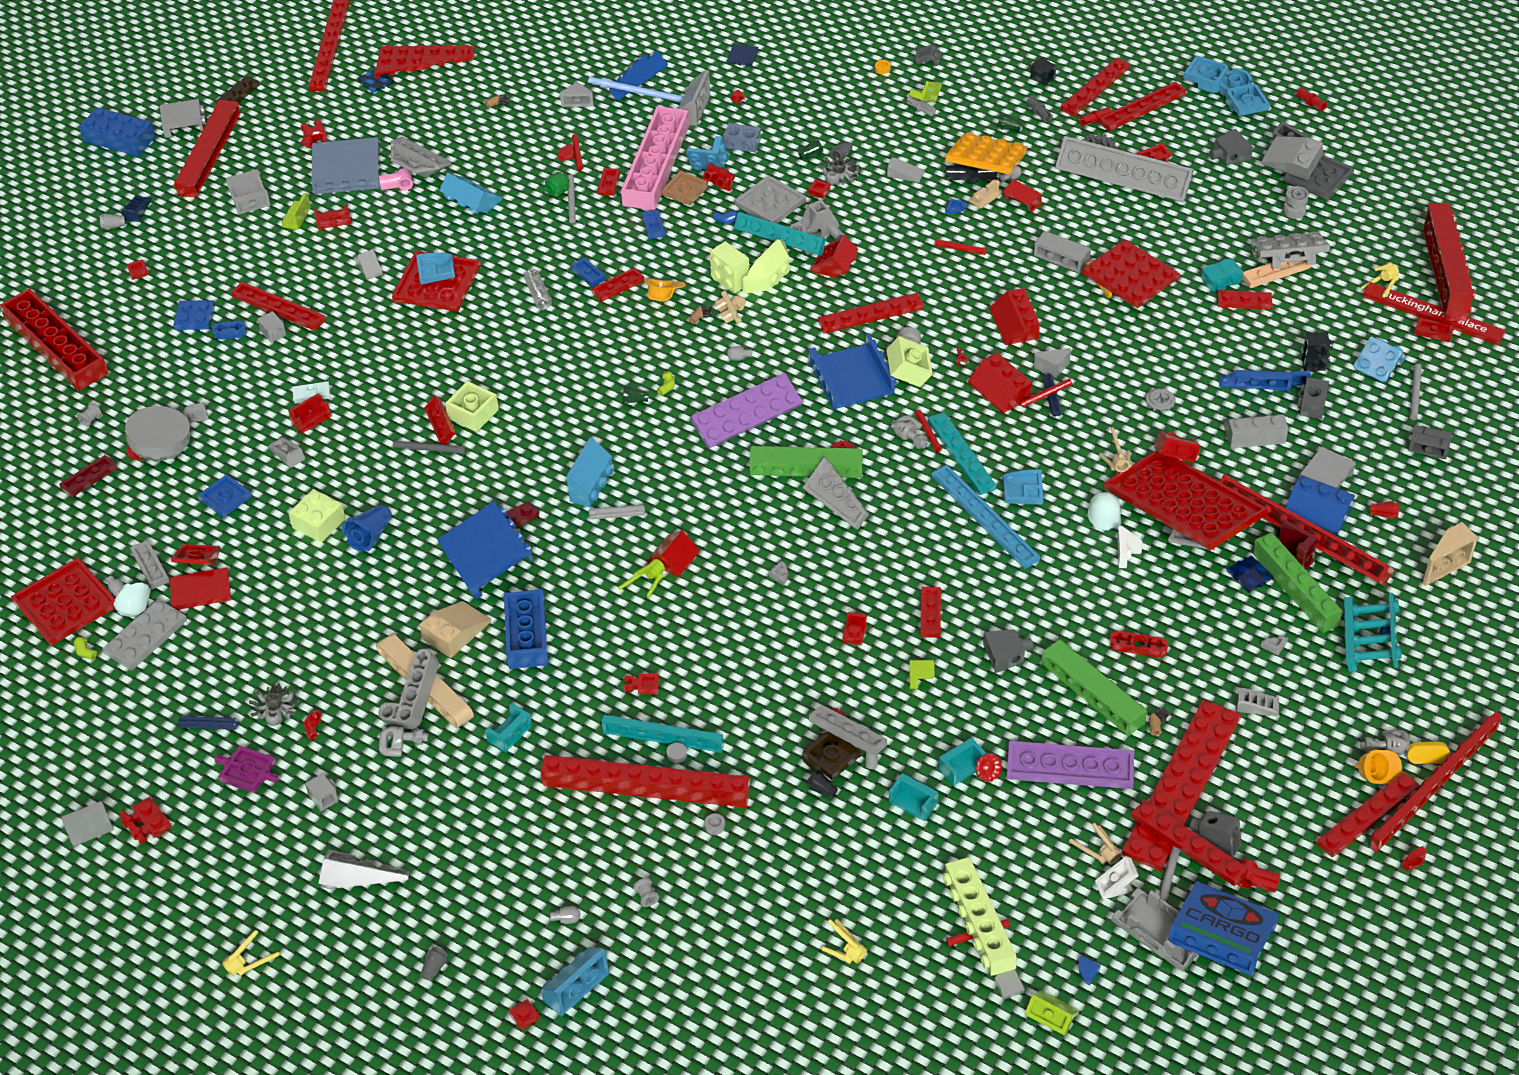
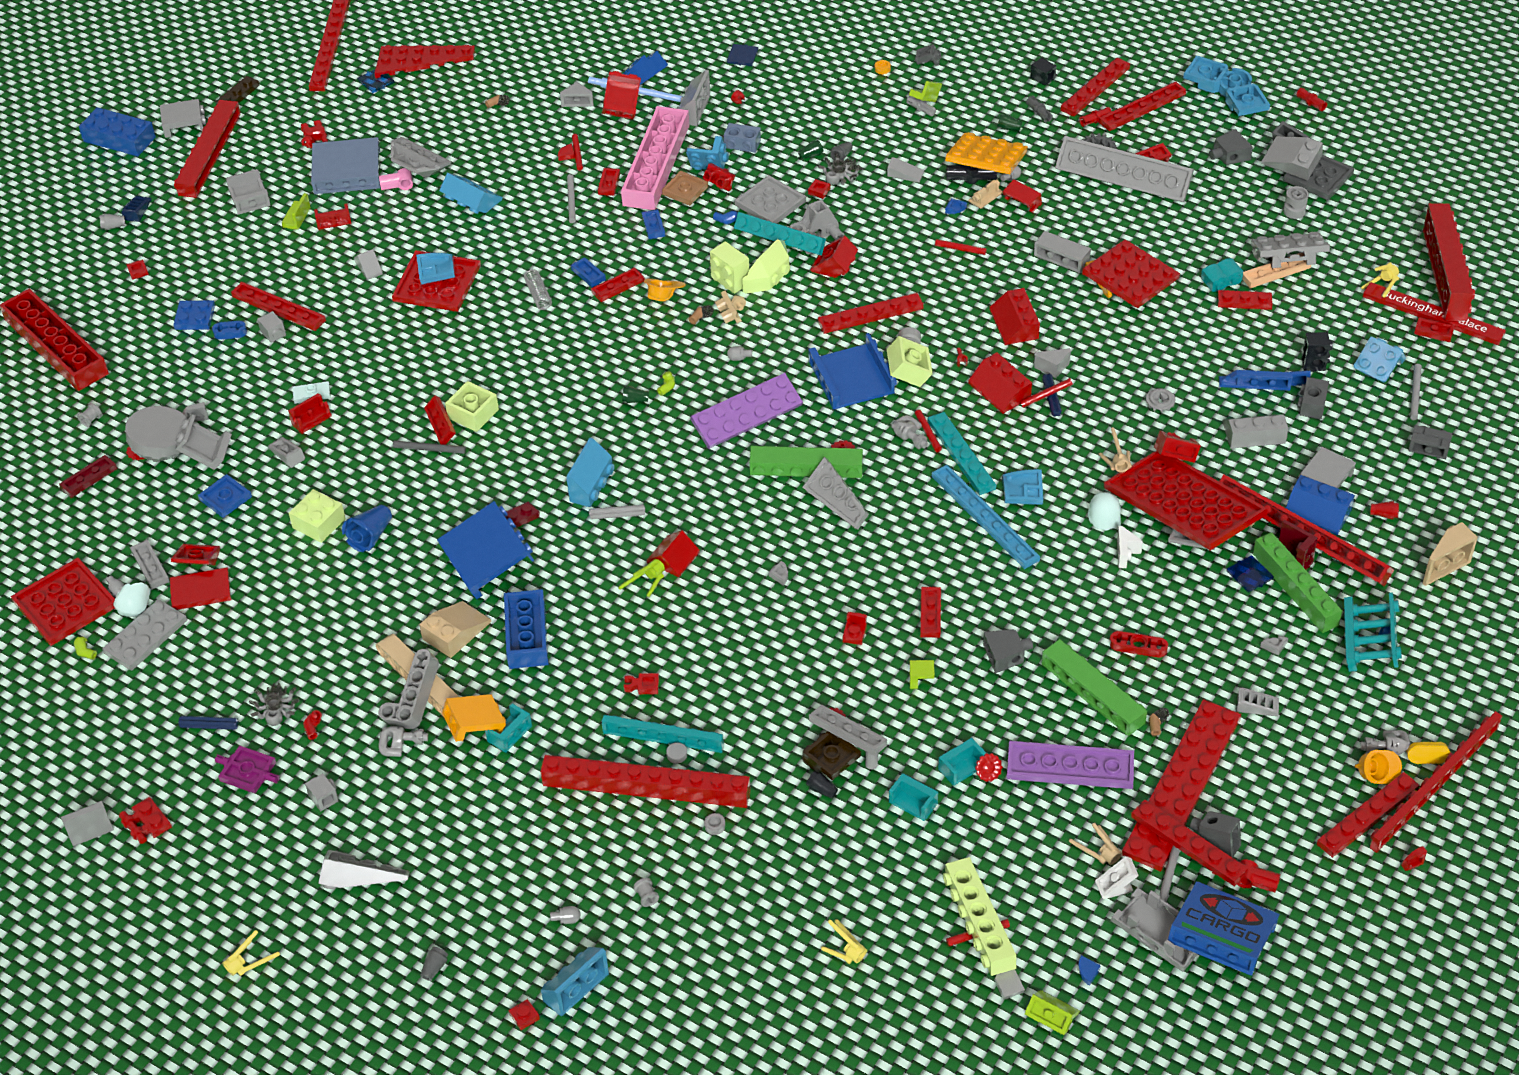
green head [544,172,570,197] -> none
none -> light grey panel [175,414,232,470]
none -> light orange panel [442,694,506,742]
none -> red panel [602,71,641,120]

